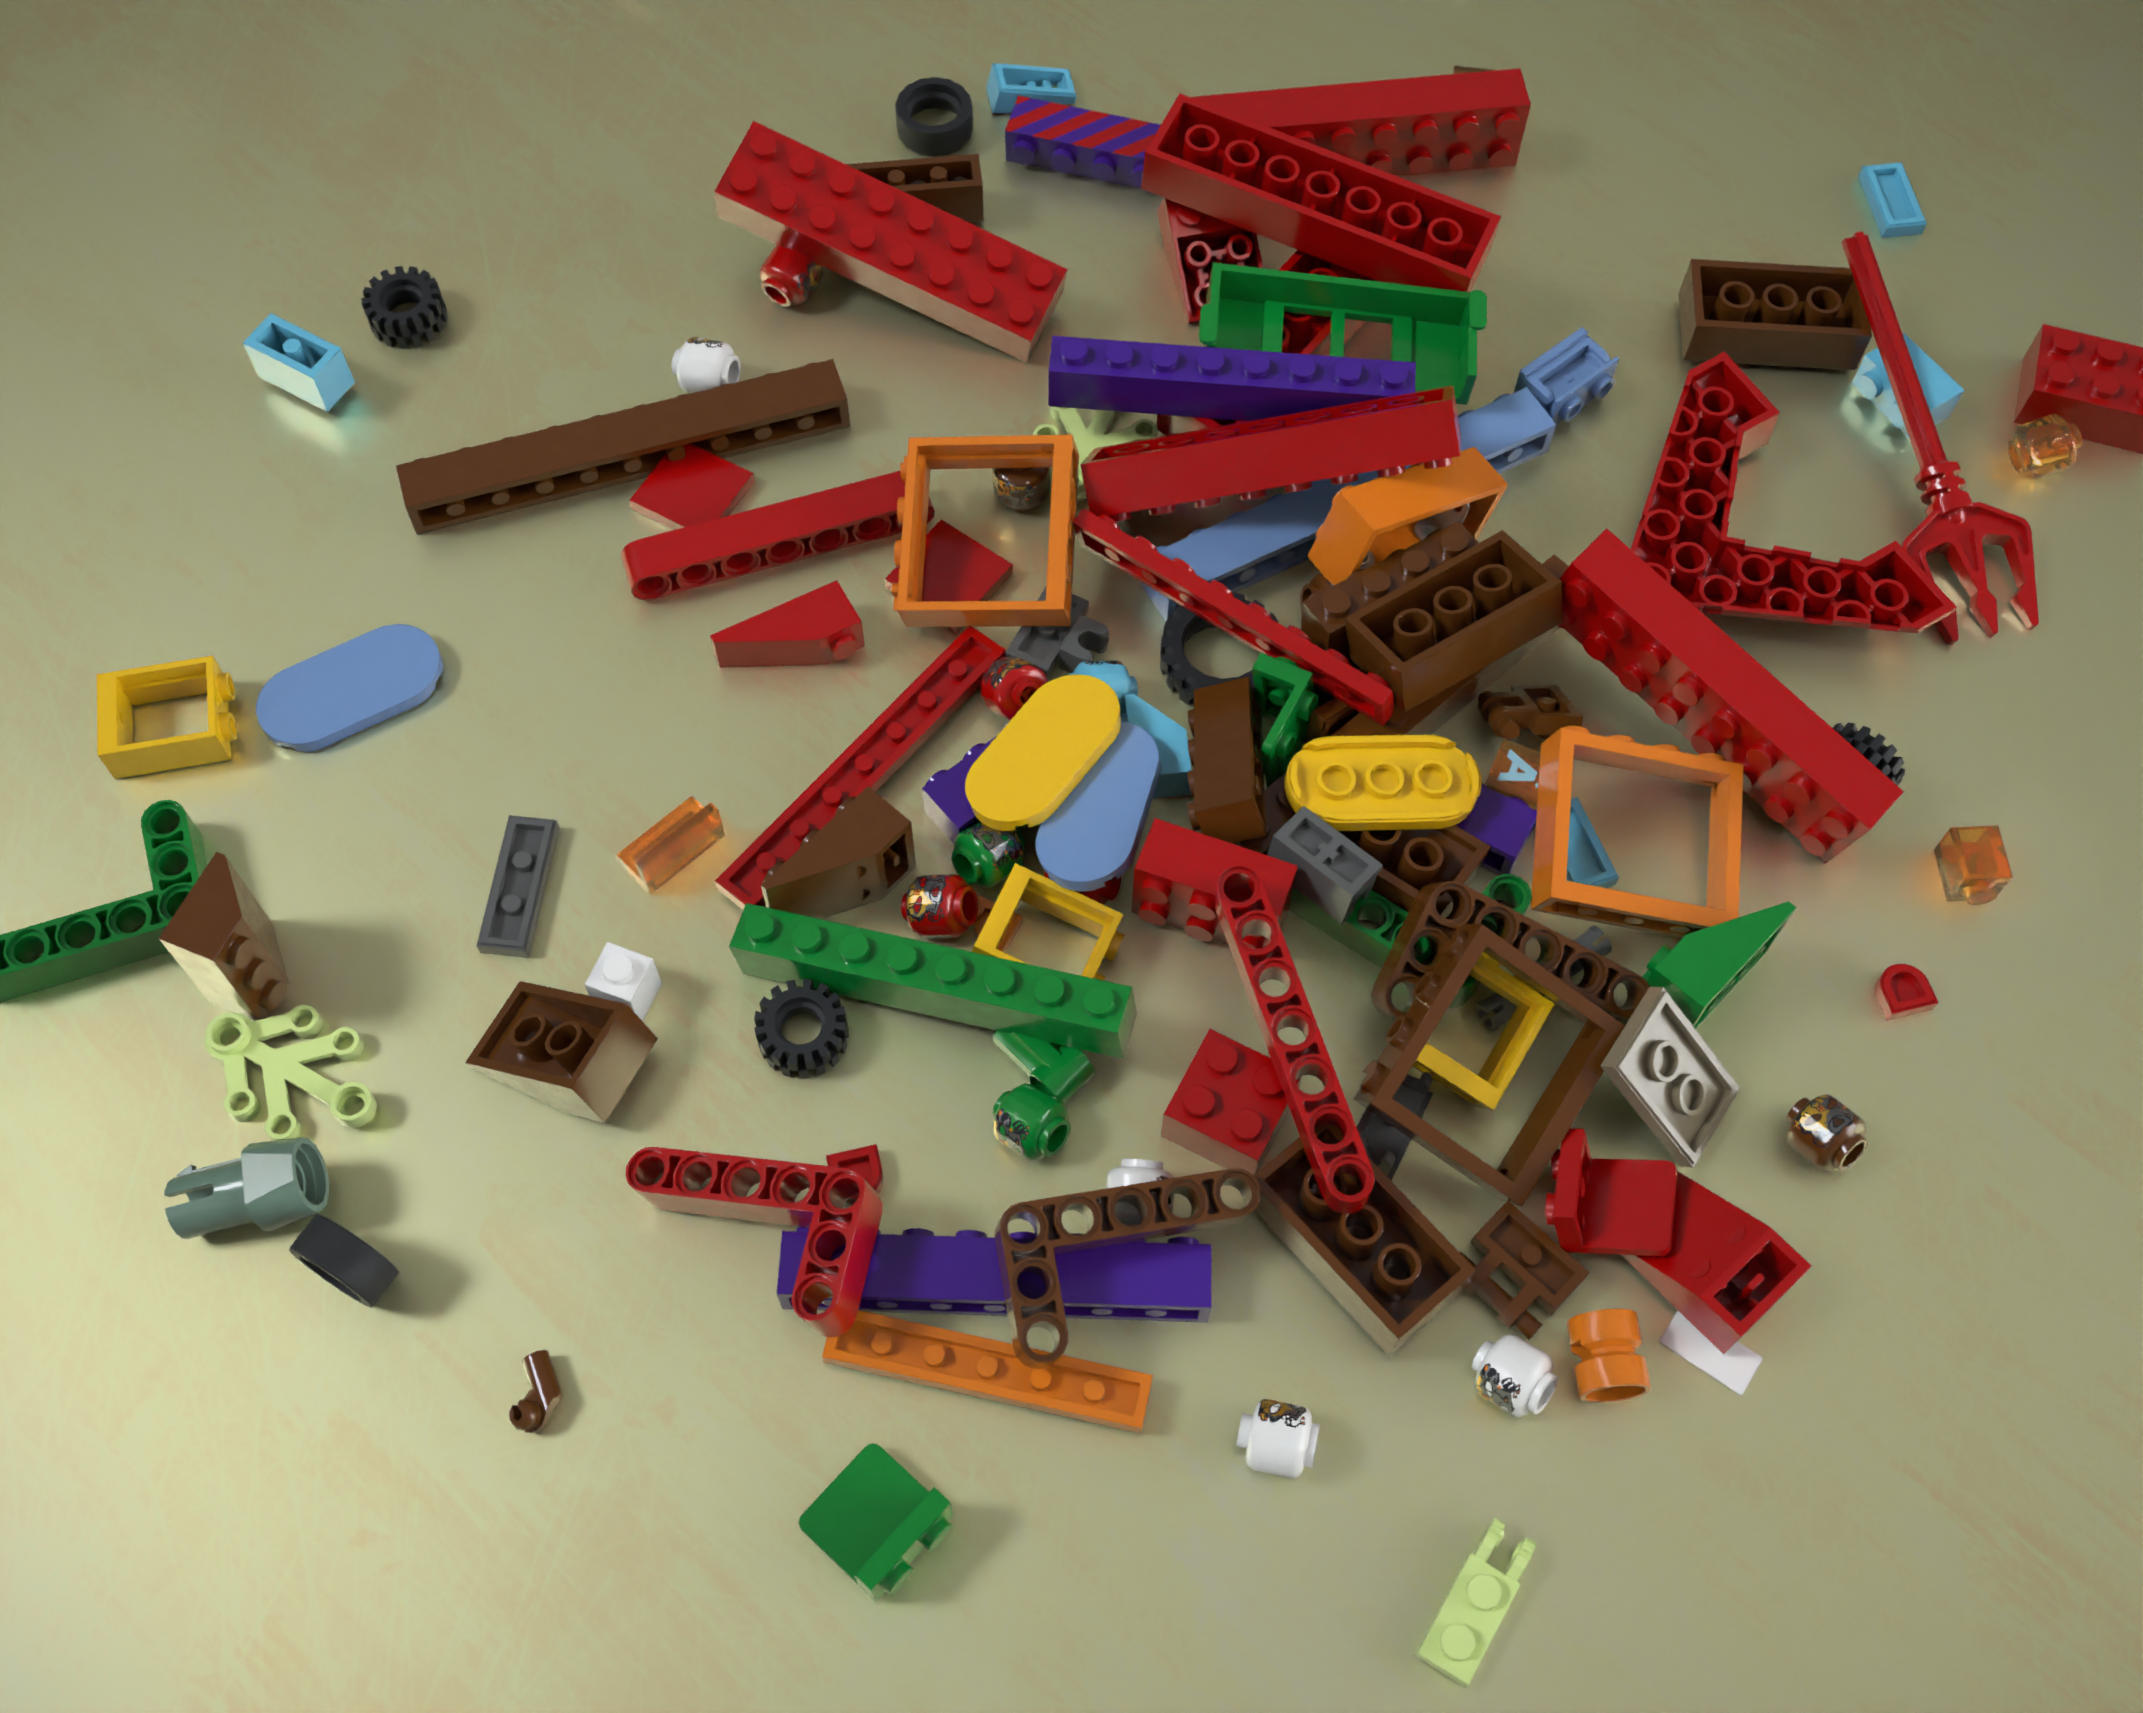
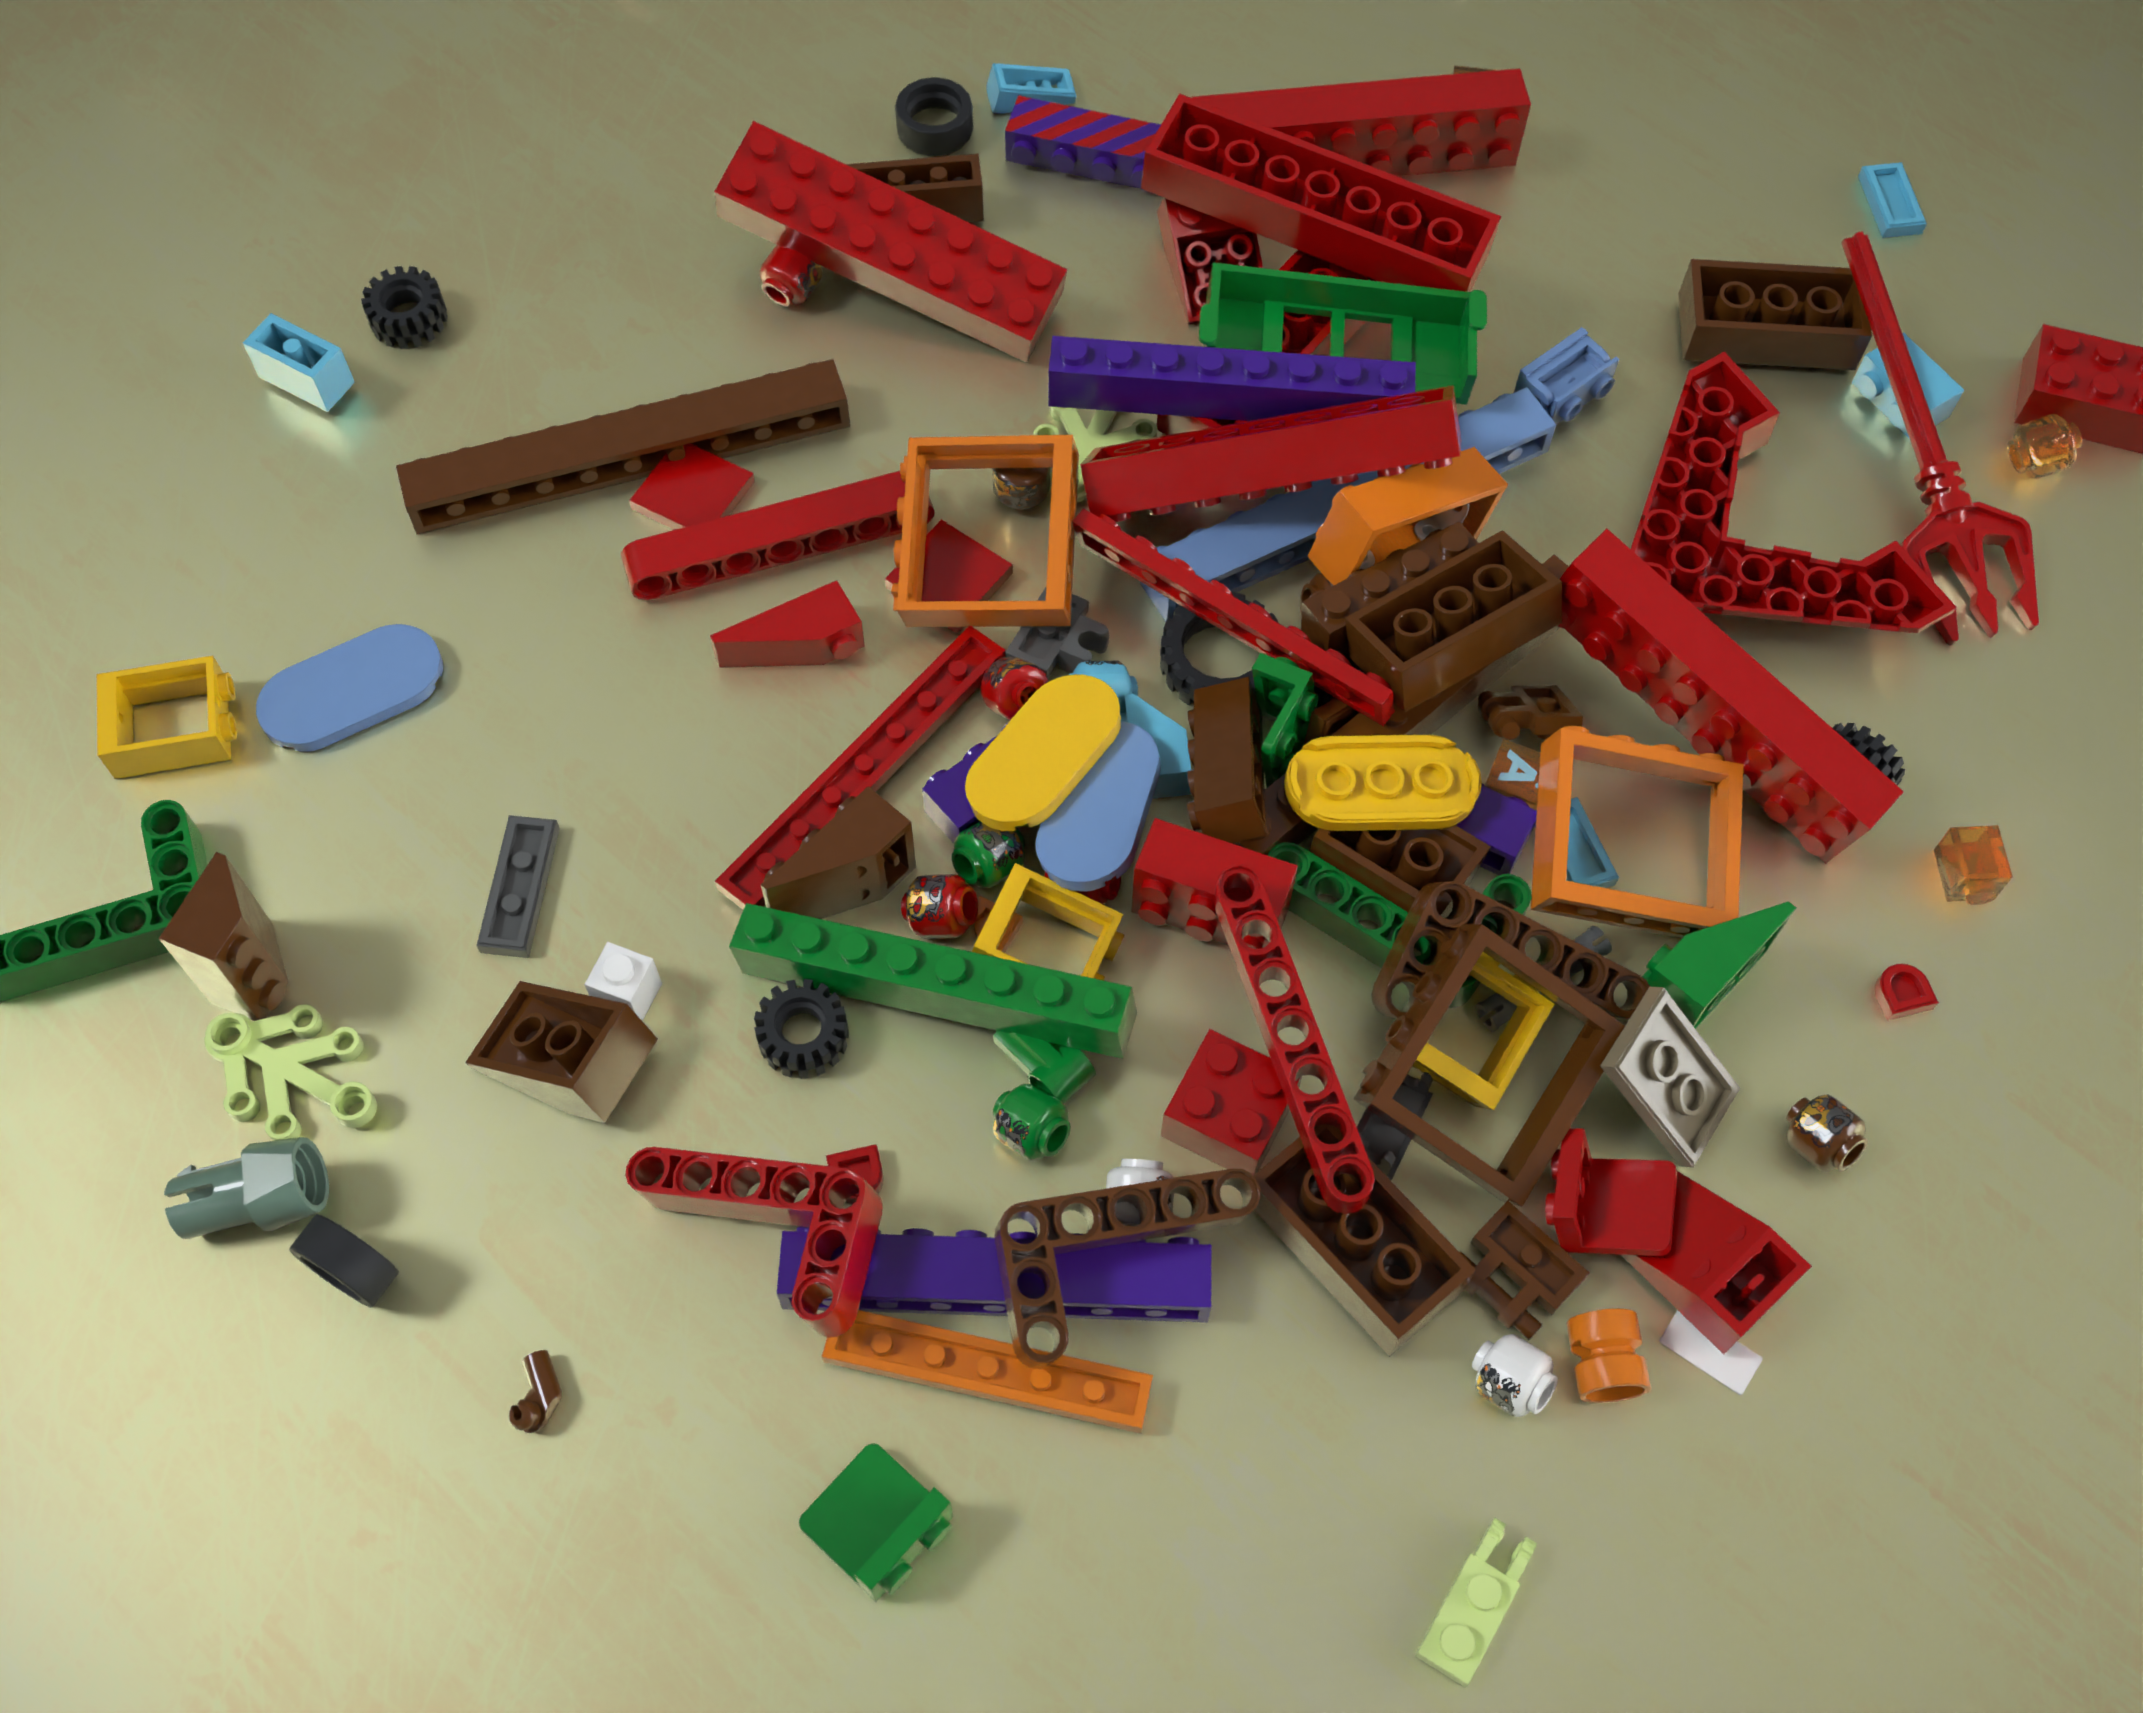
clear orange panel [617,796,725,895] -> none
white head [672,337,741,393] -> none
white head [1236,1399,1320,1478] -> none
dark grey hinge [1267,806,1383,924] -> none

